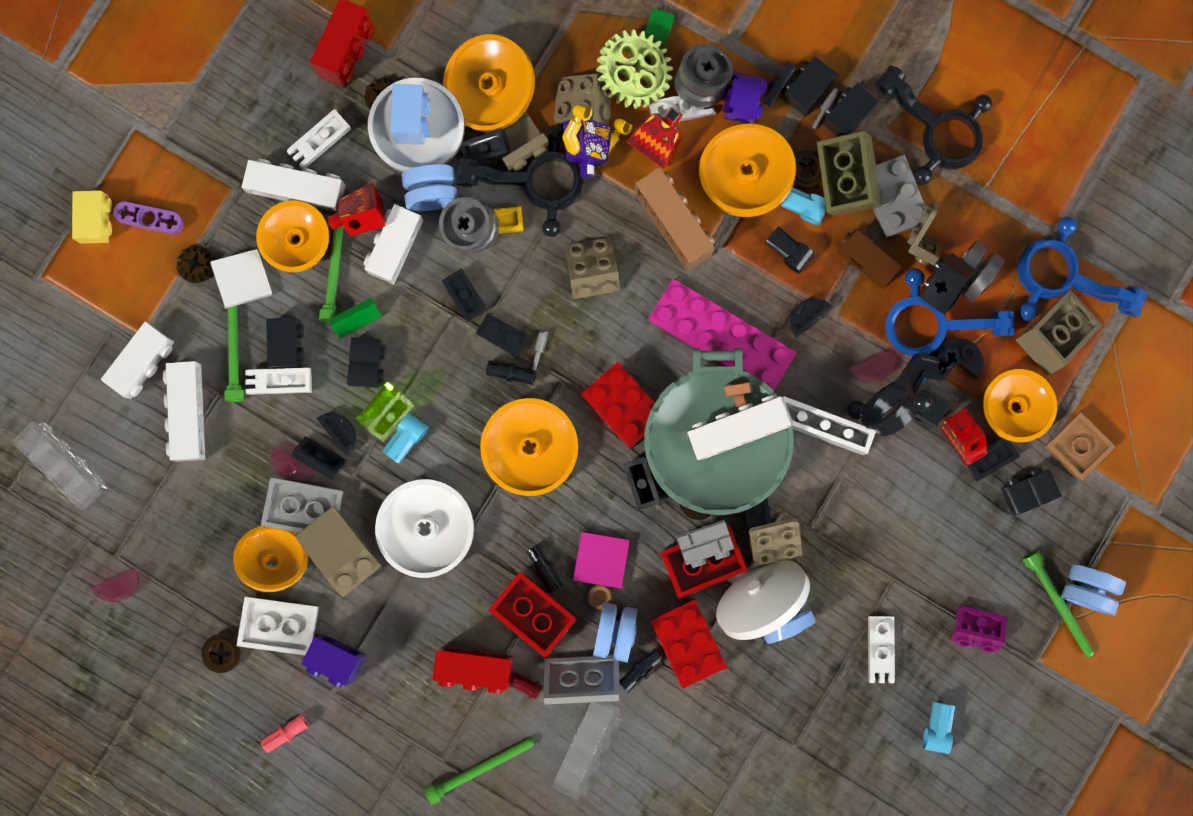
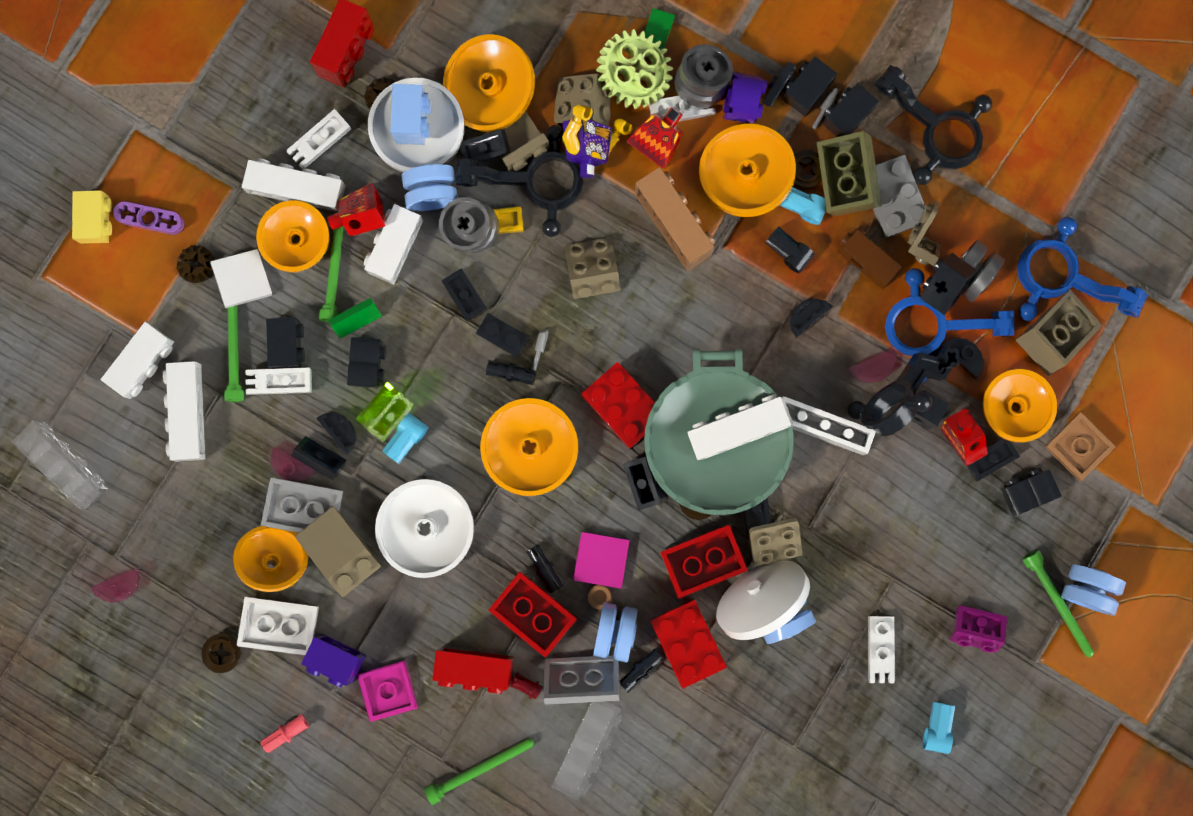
dark pink plate [648,279,797,391] -> none
light grey brick [676,520,734,568] -> none
nougat tile [724,380,753,407] -> none
none -> dark pink tile [357,660,418,722]

